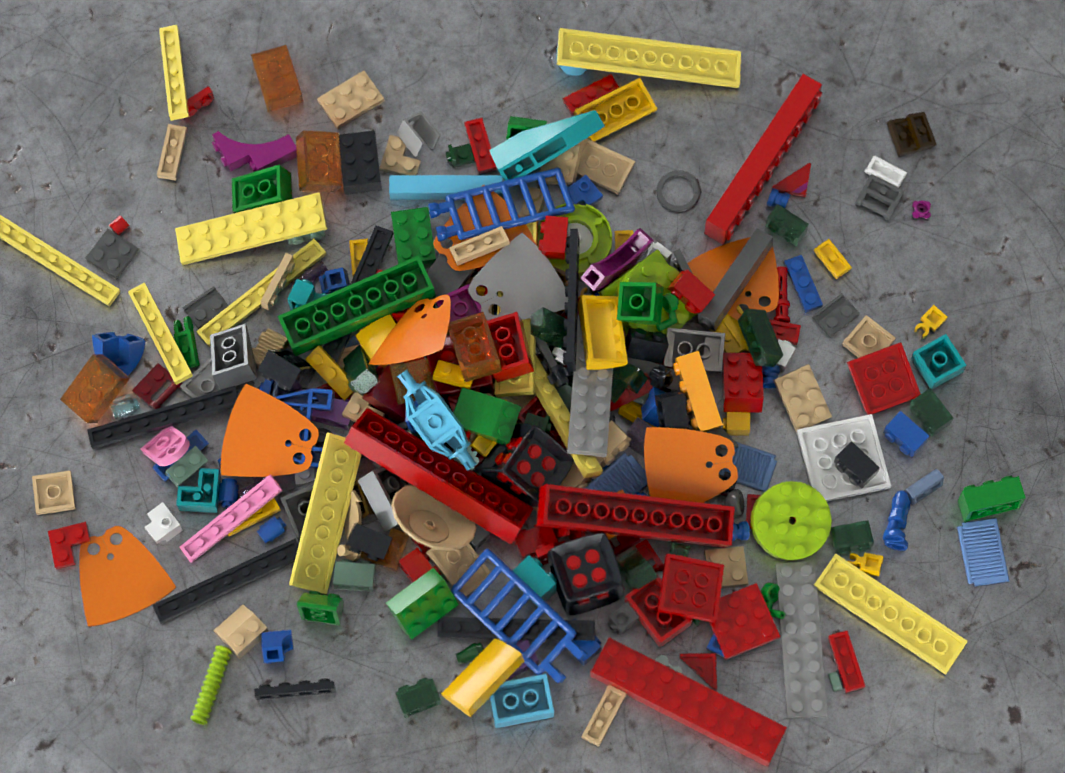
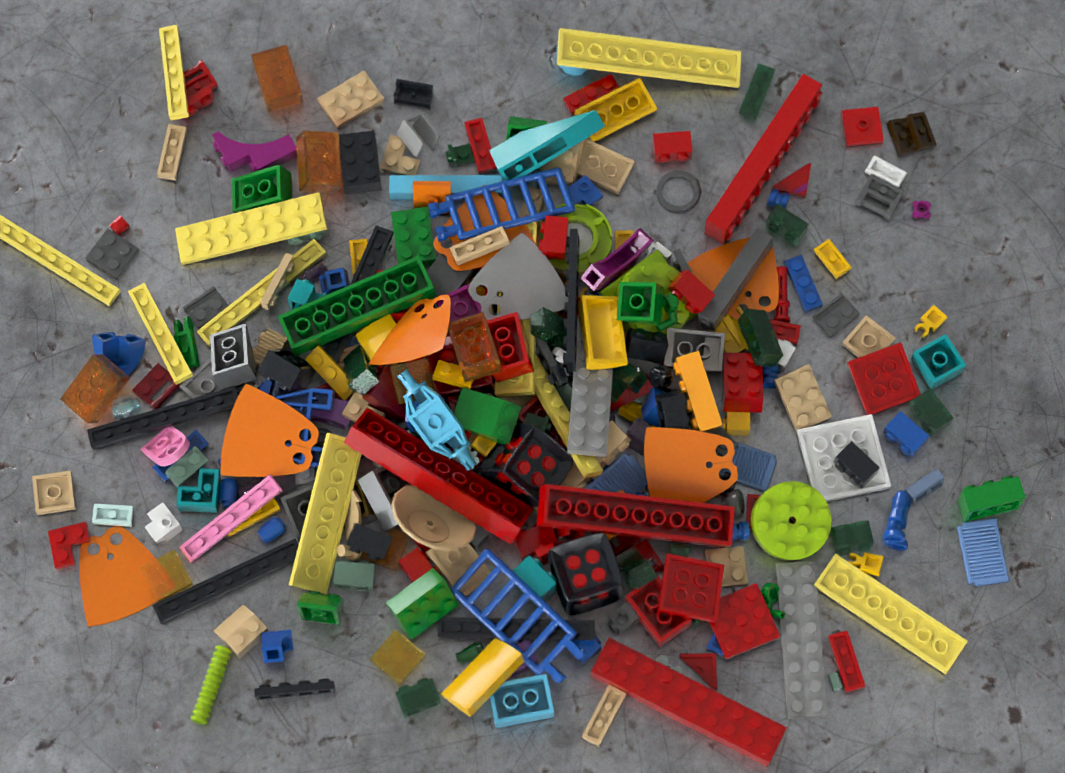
none -> light aqua plate [92,504,134,527]
none -> clear yellow plate [139,550,193,602]
none -> red plate [184,60,218,99]
none -> clear yellow plate [370,629,426,685]
none -> black hinge [394,79,434,110]
none -> orange plate [413,181,451,214]
none -> red brick [652,131,692,163]
none -> clear green plate [739,63,775,119]
none -> red plate [841,107,884,147]

